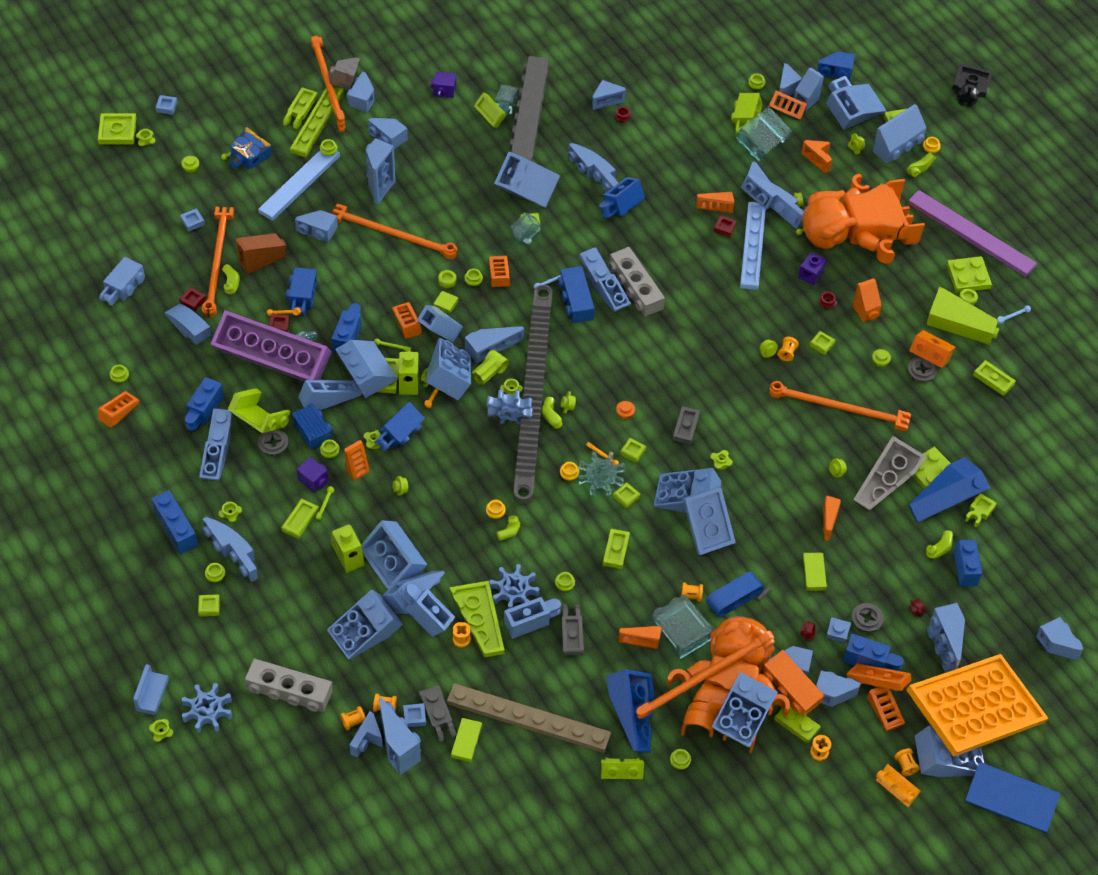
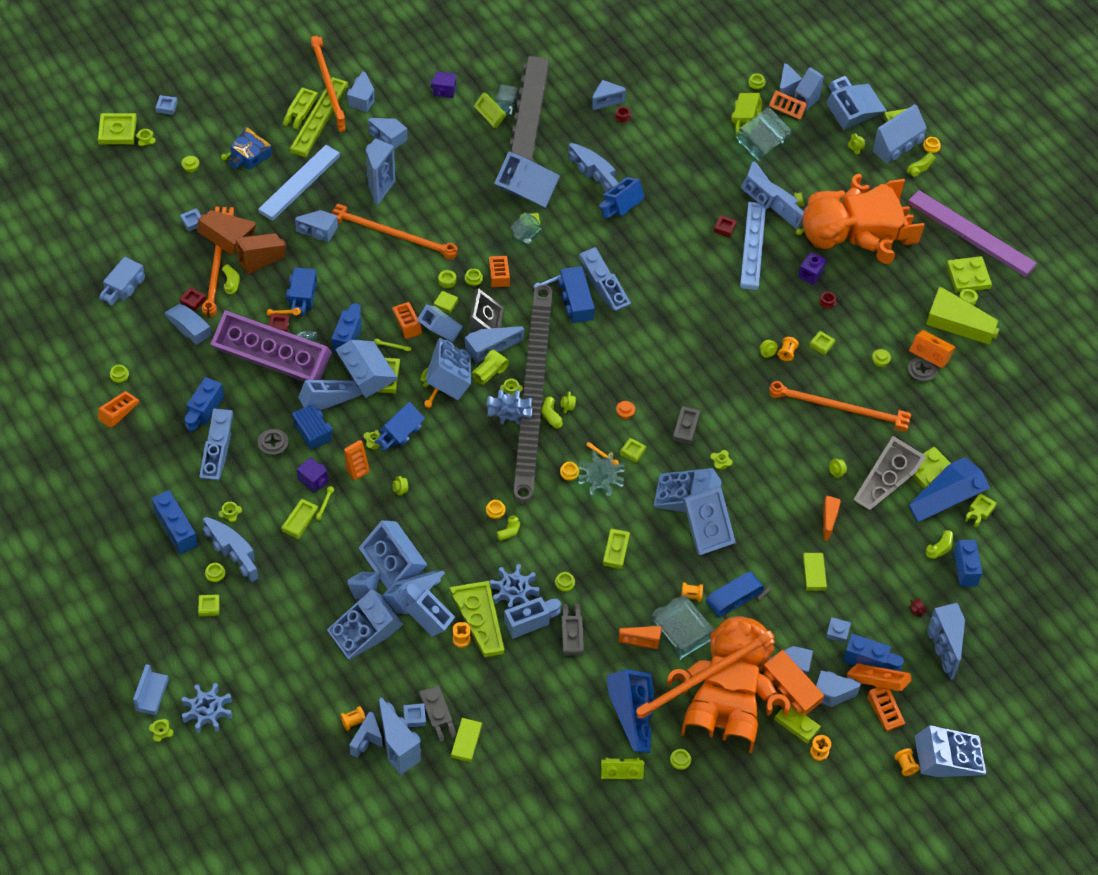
lime panel [228,388,291,433] -> none
light grey brick [245,659,333,712] -> none
lime plate [320,139,337,156] -> none
lime plate [320,440,339,458] -> none
flat silver slope [329,57,360,90] -> none
lime torso [331,525,365,573] -> none
light orange bush [373,693,397,712] -> none
lime torso [399,351,419,395] -> none
dark tan plate [447,683,611,753] -> none
light grey brick [608,247,665,317] -> none
lime tile [613,482,641,509] -> none
orange slope [696,192,734,213] -> none
medium blue slope [711,672,778,748] -> none
dark red plate [800,621,816,641] -> none
orange slope [801,140,833,174] -> none
blue slope [817,51,855,81] -> none
dark grey gear [851,603,884,633] -> none
orange slope [853,278,882,322] -> none
light orange hinge [876,764,920,807] -> none
light orange plate [907,654,1048,757] -> none
black plate [952,63,993,107] -> none
blue tile [965,762,1060,833] -> none
lime plate [973,360,1016,396] -> none
light blue hinge [997,305,1031,324] -> none
medium blue slope [1036,617,1083,660] -> none
none -> dark orange slope [197,210,256,255]
none -> medium blue slope [348,571,380,600]
none -> dark grey slope [470,288,504,333]

